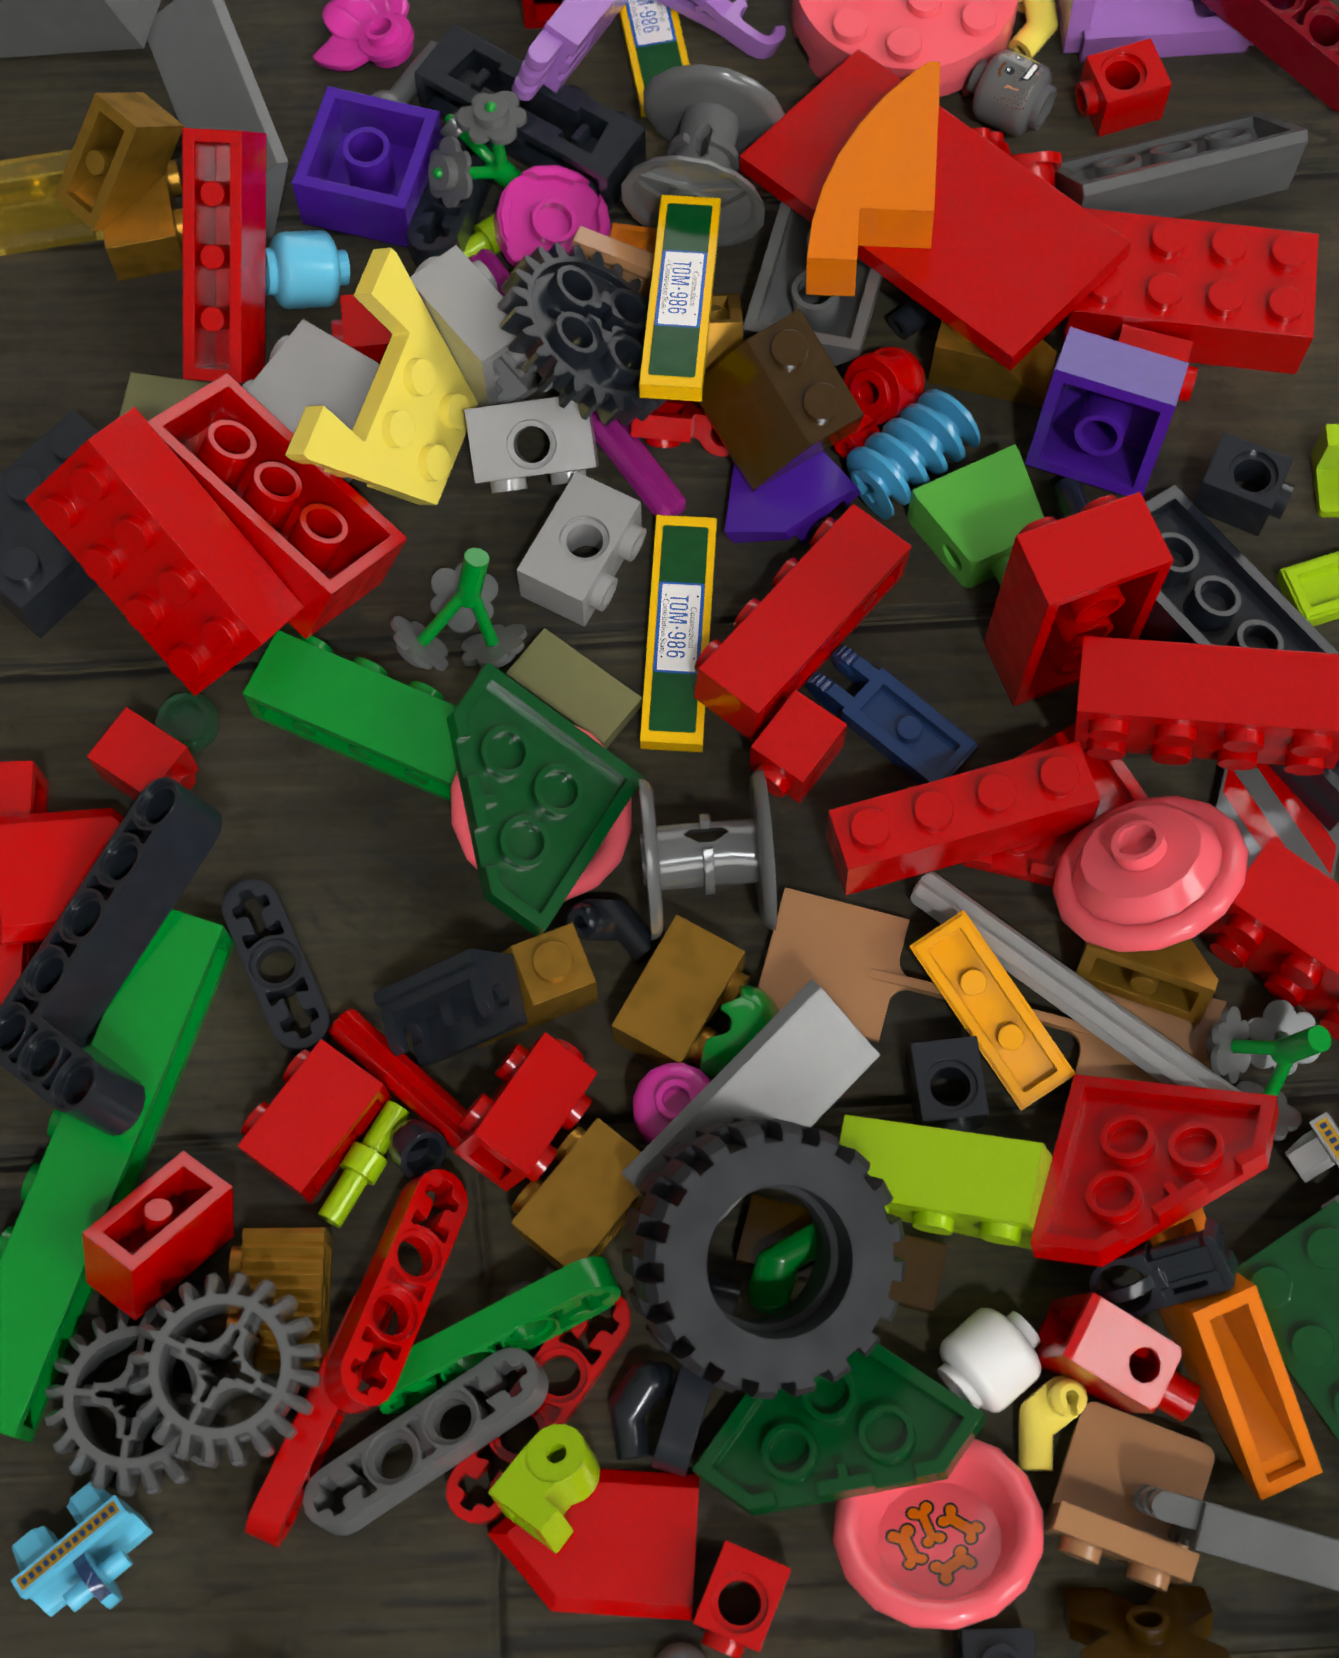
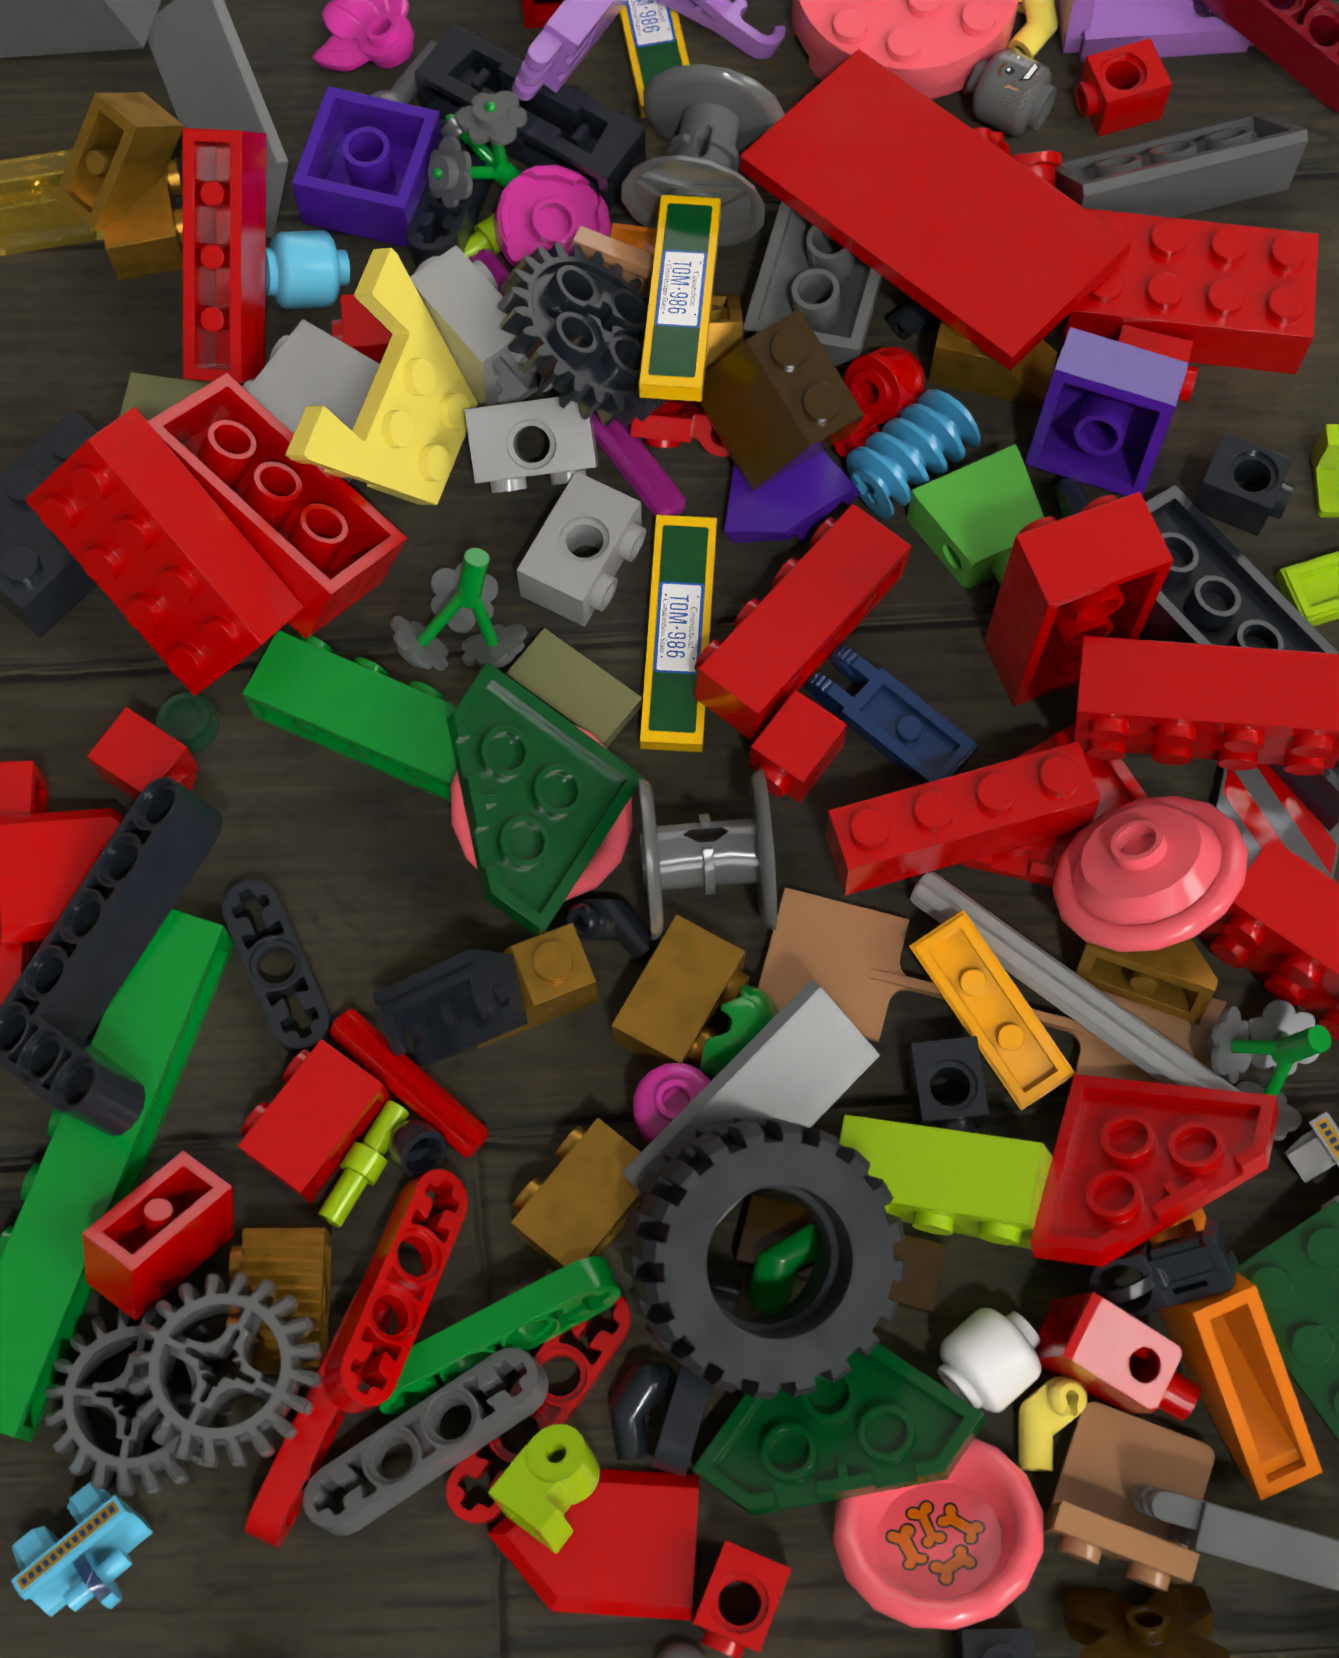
red brick [453,1032,598,1192] -> none
orange slope [806,61,941,296] -> none

